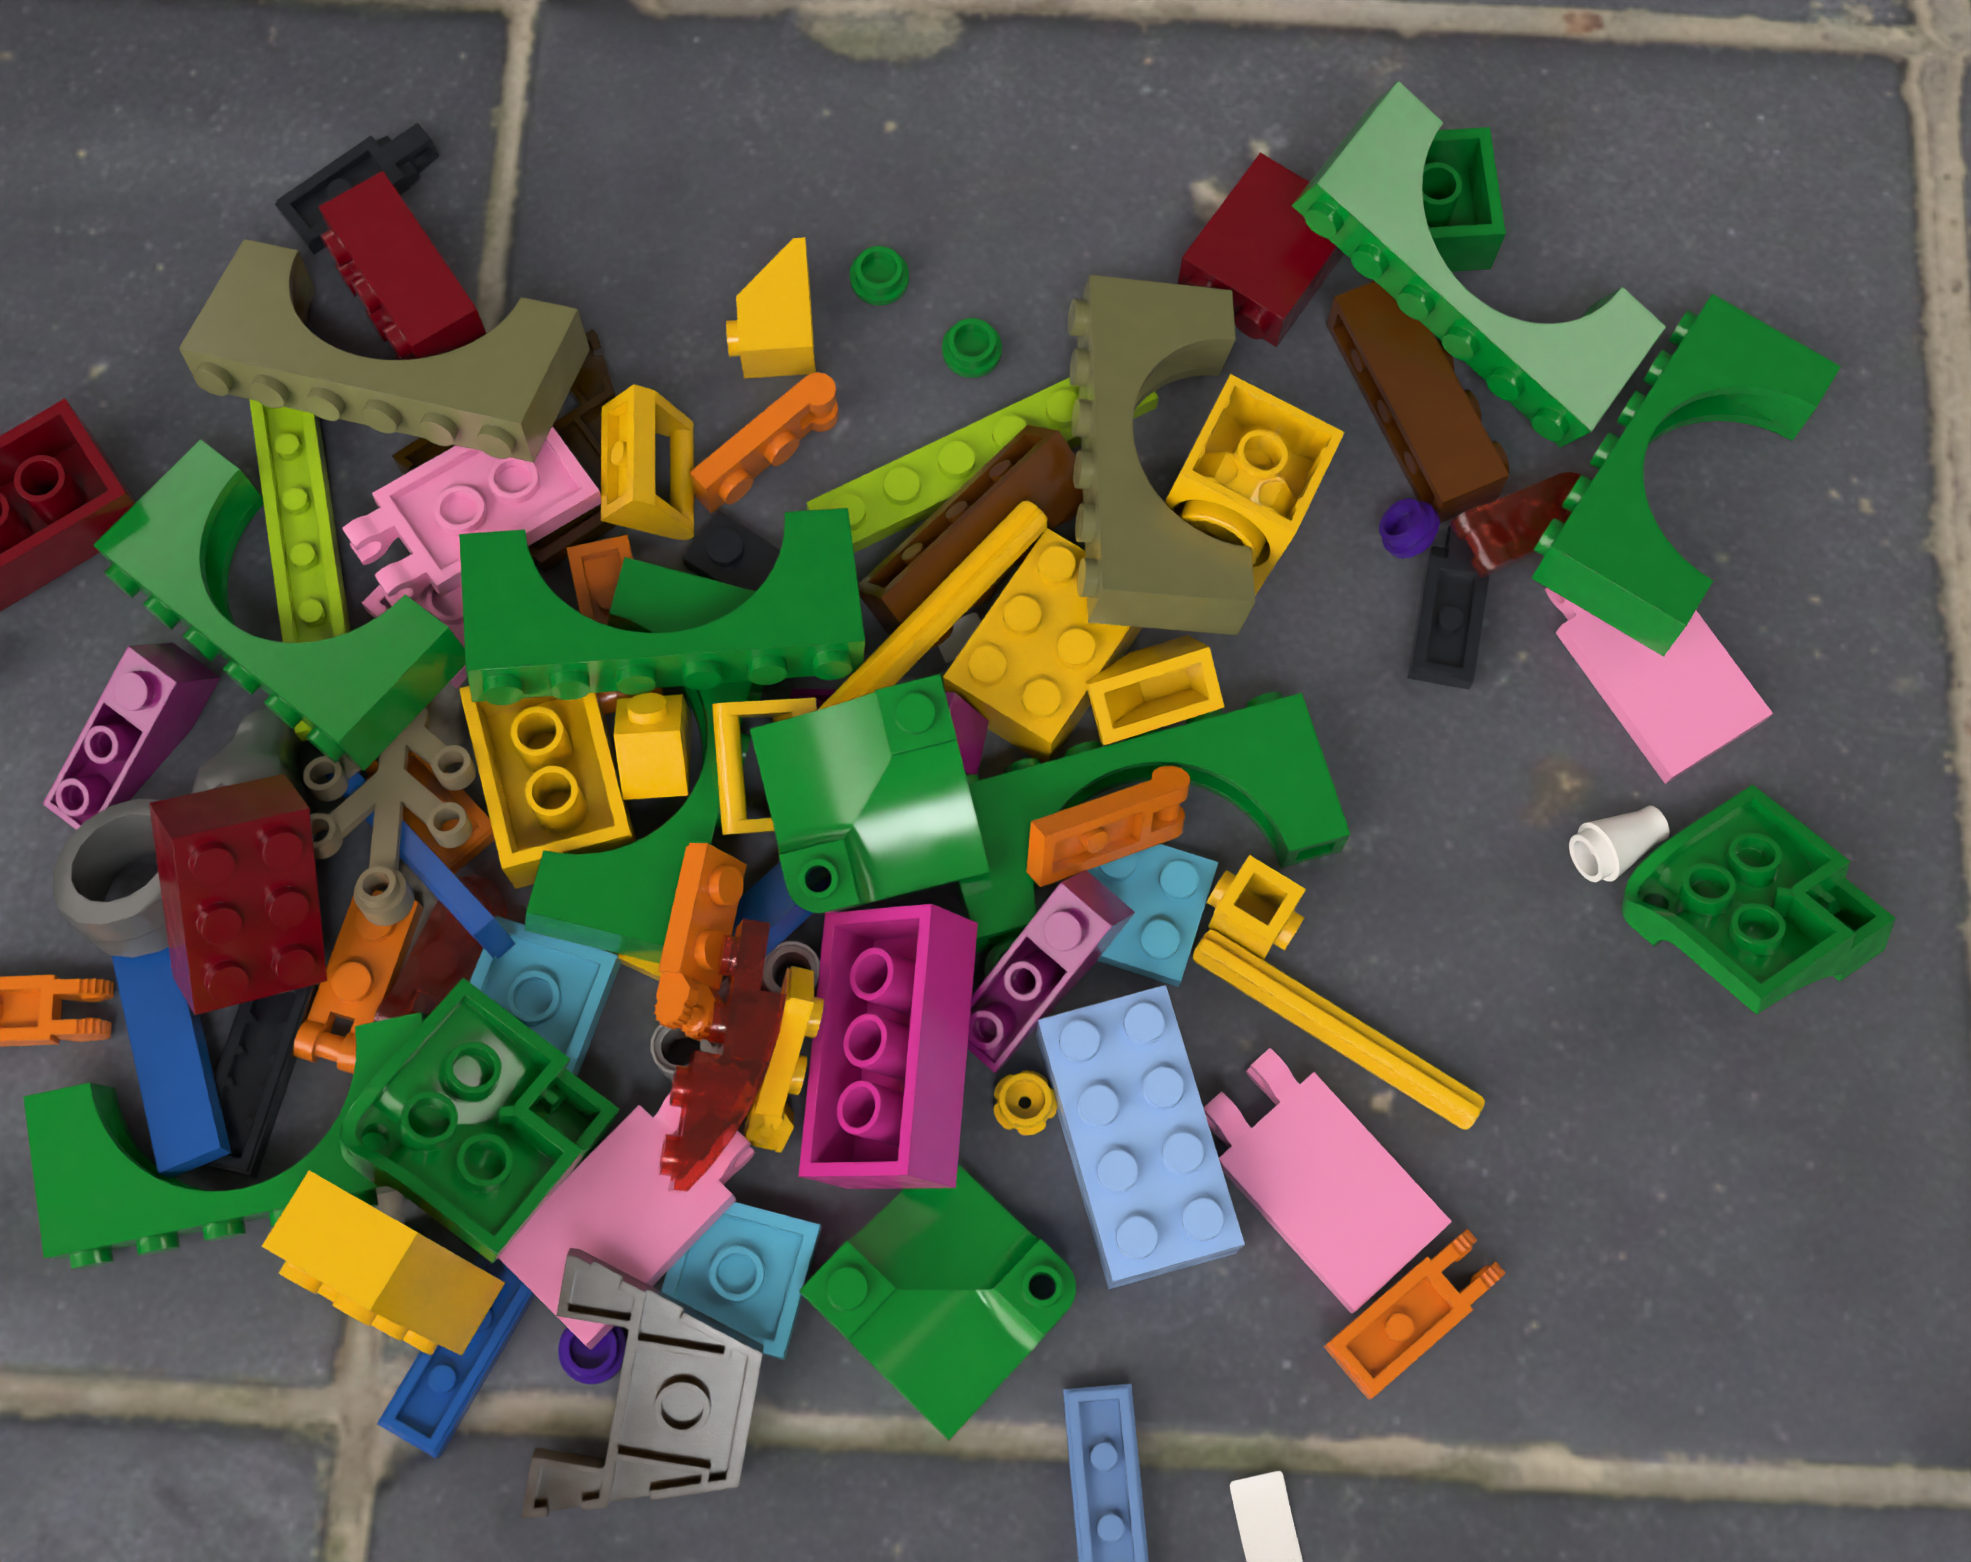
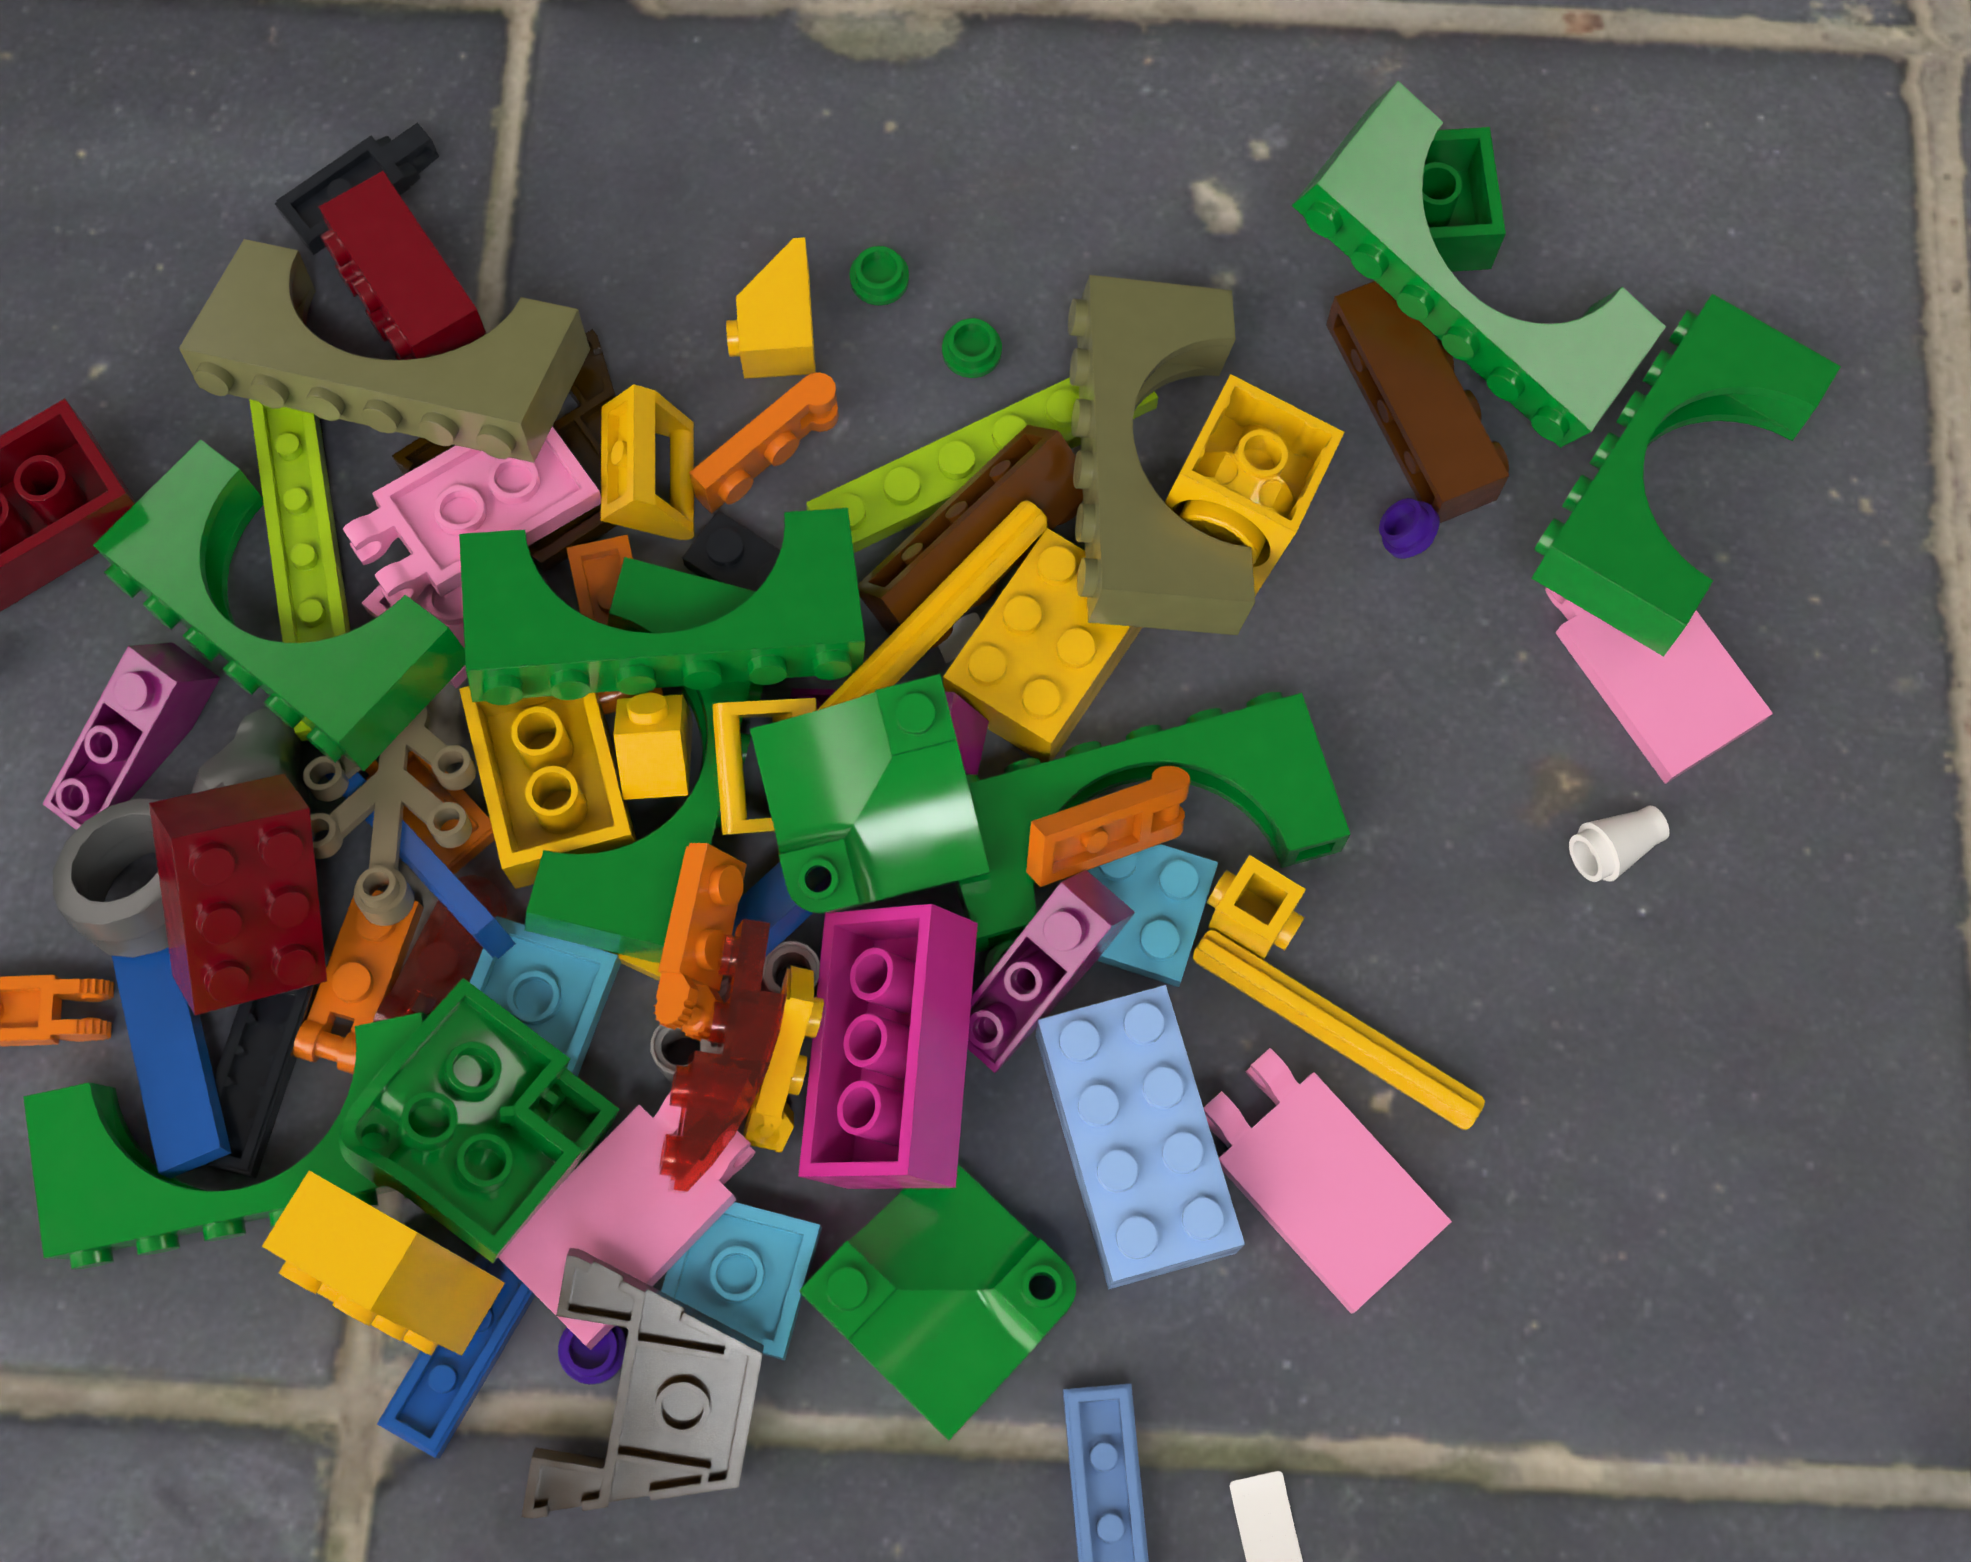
yellow plate [993,1070,1058,1136] -> none
yellow slope [1085,635,1224,745] -> none
dark red brick [1177,152,1344,347] -> none
orange hinge [1323,1229,1506,1400] -> none
black hinge [1407,515,1491,690] -> none
clear red plate [1450,471,1581,578] -> none
green slope [1621,784,1896,1015] -> none

